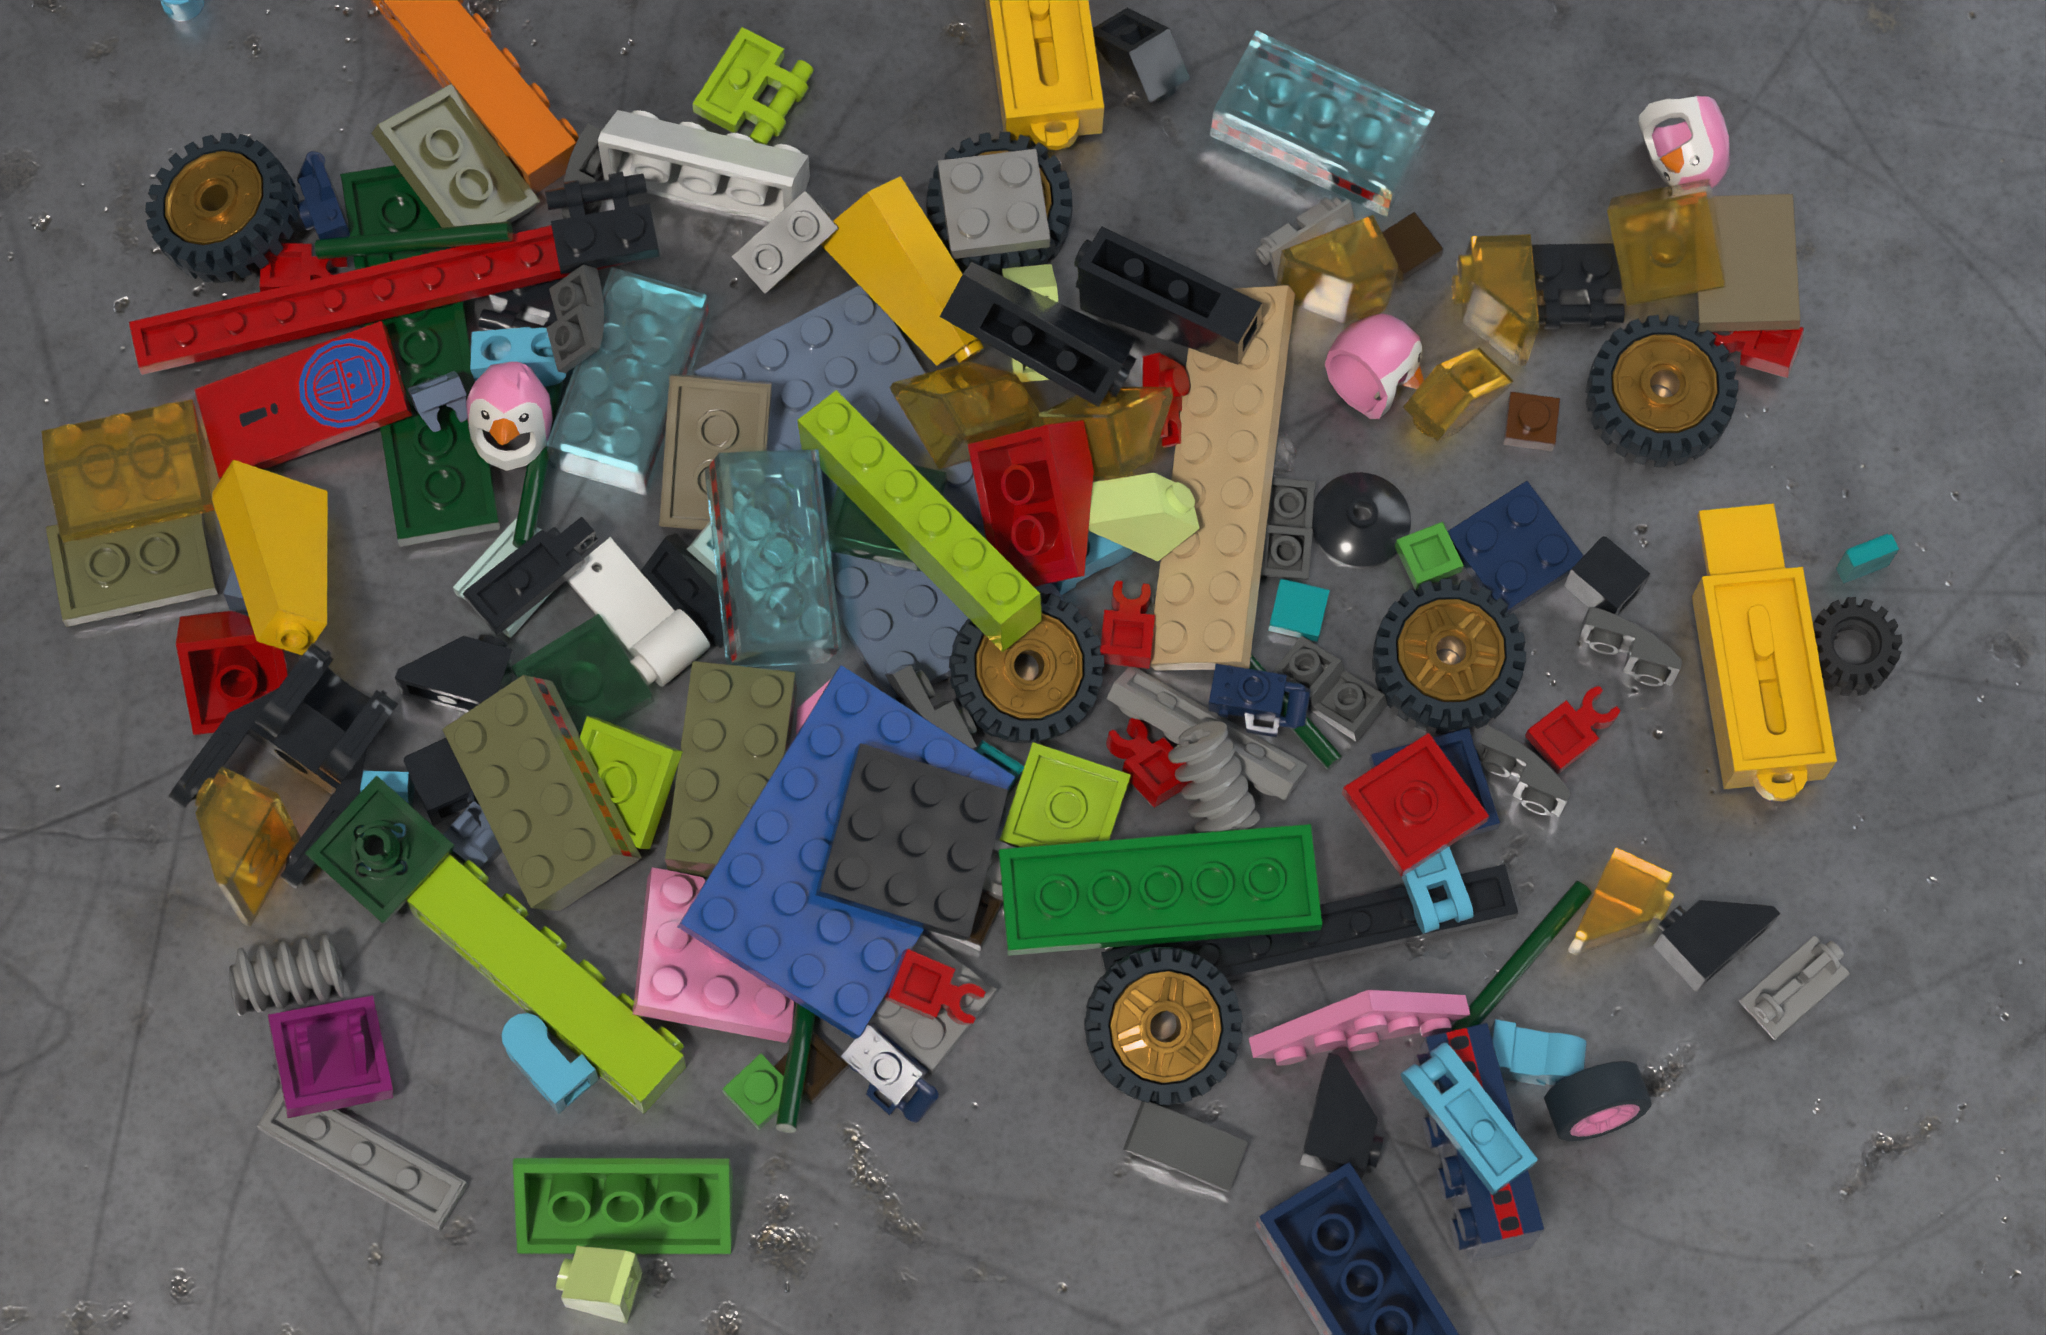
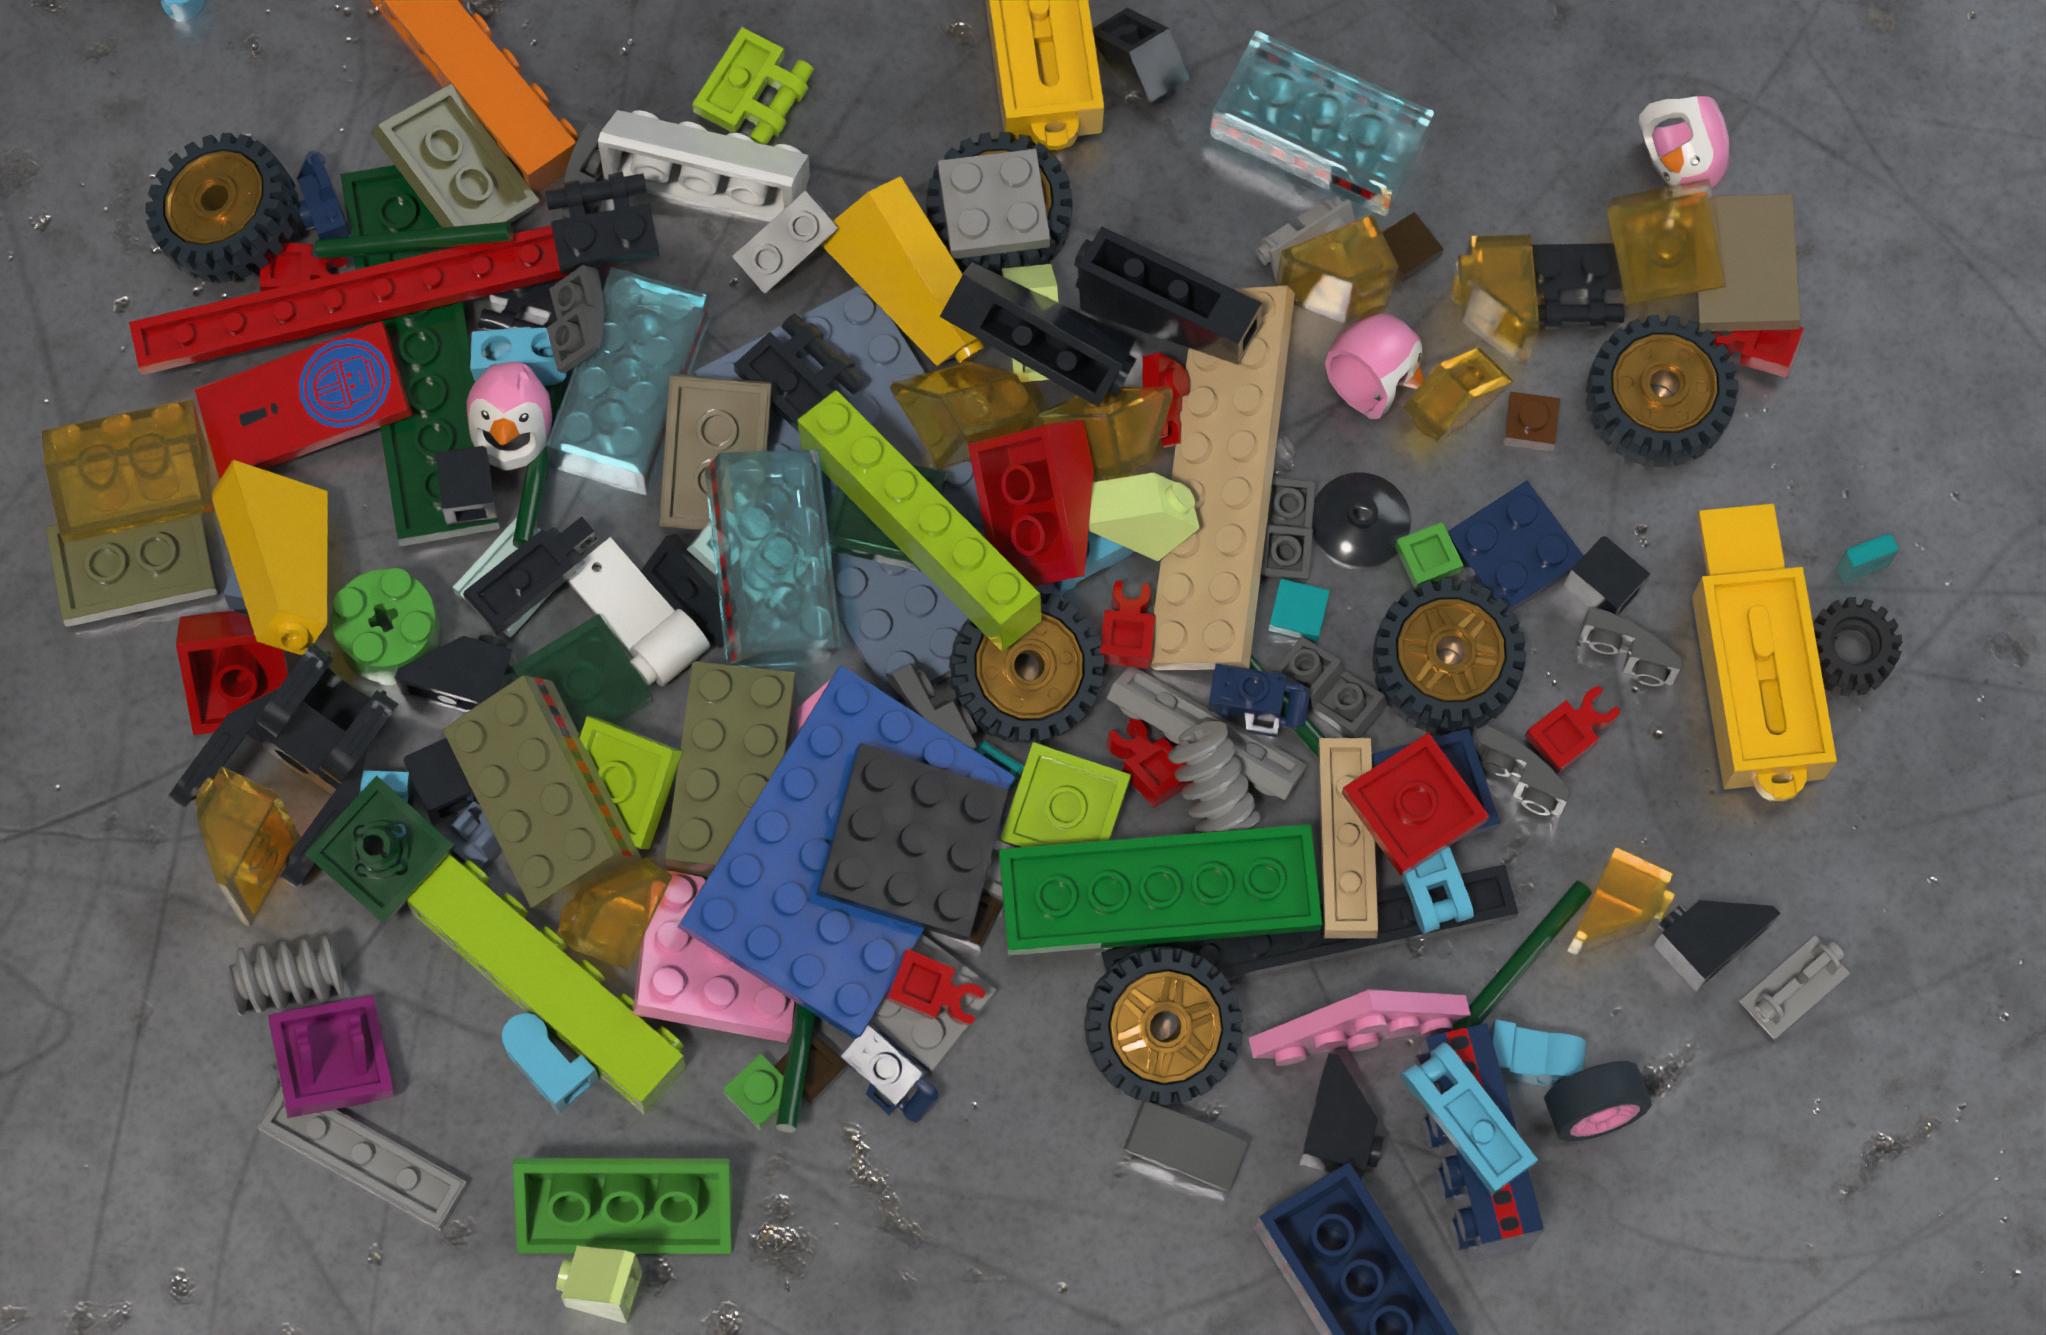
sand blue tile [408,371,467,432] -> none
none -> bright green brick [331,568,442,686]
none -> black panel [435,446,499,527]
none -> clear yellow slope [557,857,673,970]
none -> black plate [734,314,866,433]
none -> tan plate [1318,738,1378,938]

